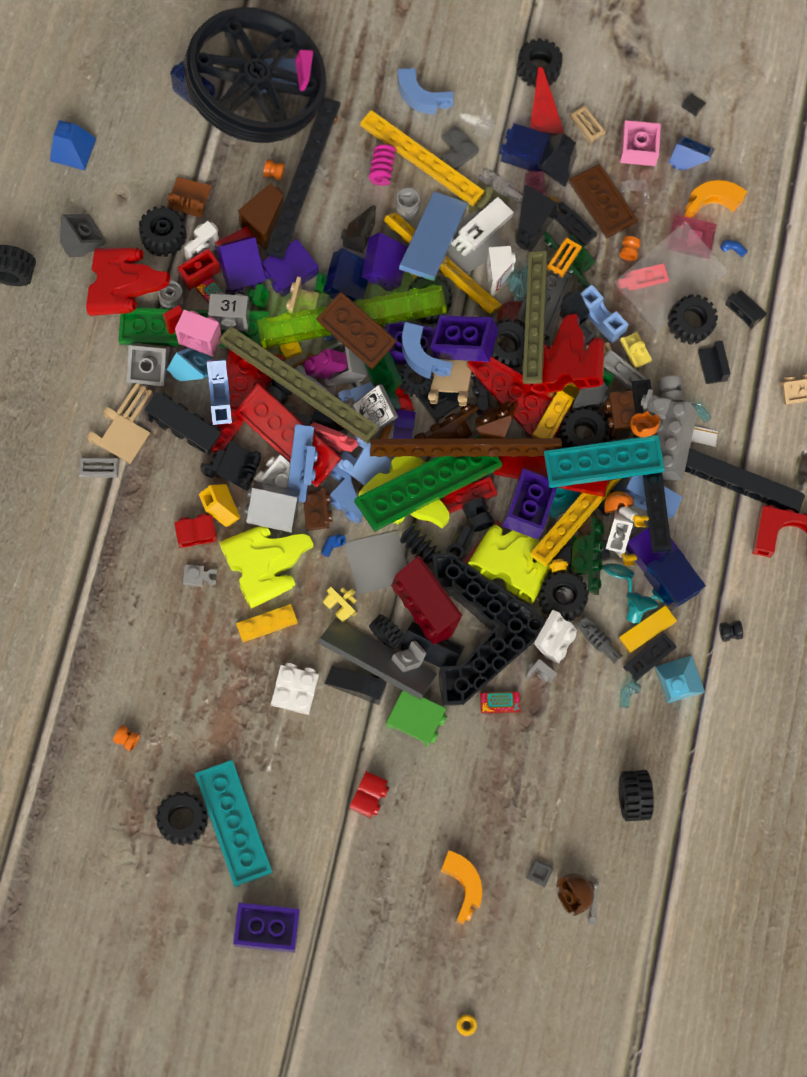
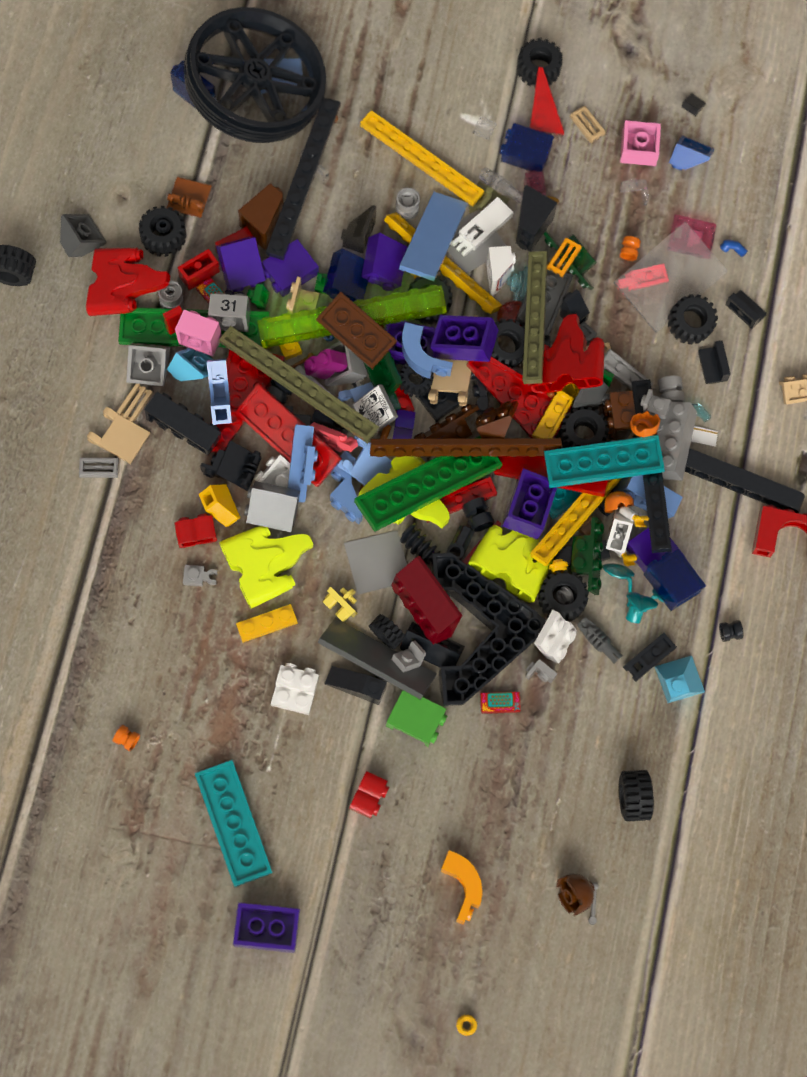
blue slope [50,120,96,171] -> none
black tyre [156,792,208,846] -> none
white plate [184,221,219,262] -> none
orange wheel [263,159,285,181] -> none
dark pink slope [295,50,313,91] -> none
reddish brown bracket [303,487,332,531] -> none
blue arm [321,534,346,557] -> none
dark pink piece [369,145,396,186] -> none
medium blue arch [397,68,454,114] -> none
dark grey plate [440,125,479,170] -> none
dark grey tile [527,860,554,888] -> none
black slope [538,133,577,187] -> none
black hinge [554,202,597,247] -> none
reddish brown tile [569,164,638,239] -> none
light blue arch [580,285,629,344] -> none
yellow tile [618,605,677,654] -> none
light yellow hips [620,332,652,369] -> none
clear light blue arm [620,682,641,708] -> none
light orange arch [684,180,748,221] -> none

